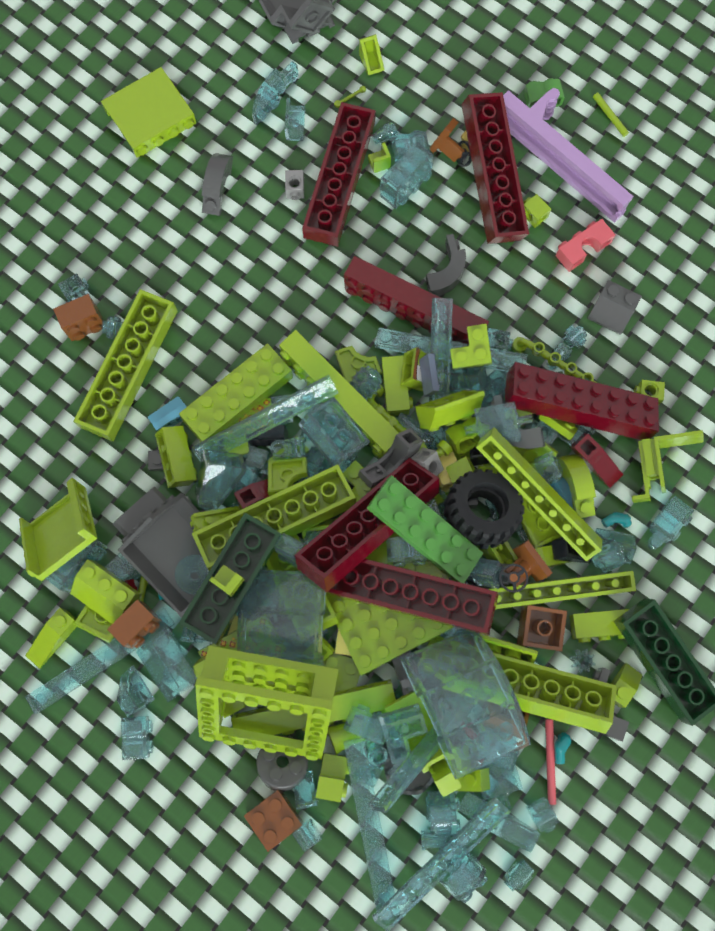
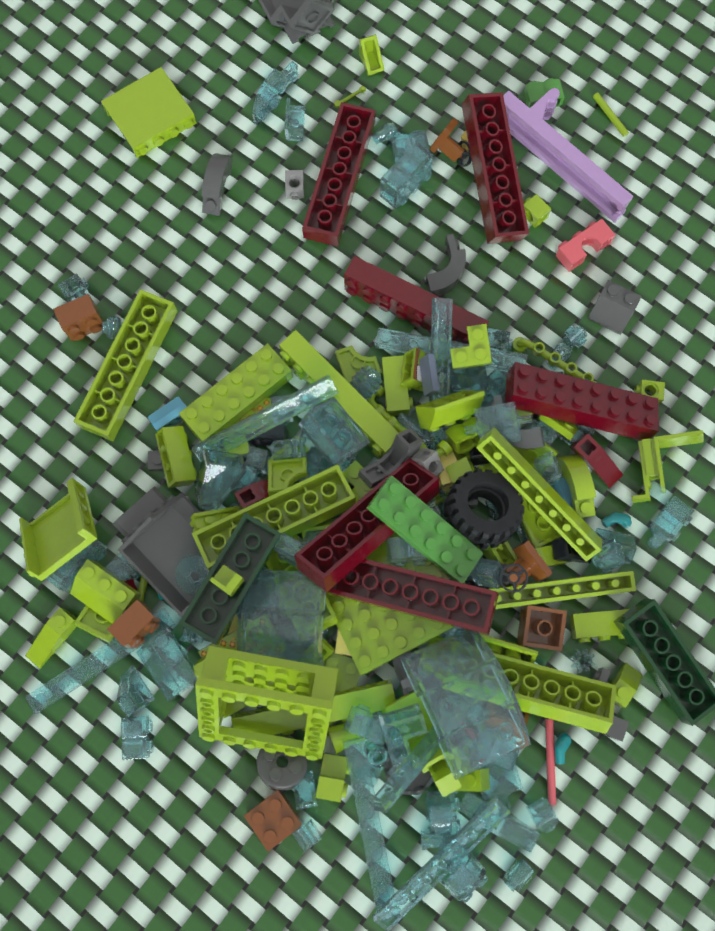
lime panel [368,142,391,173] -> none

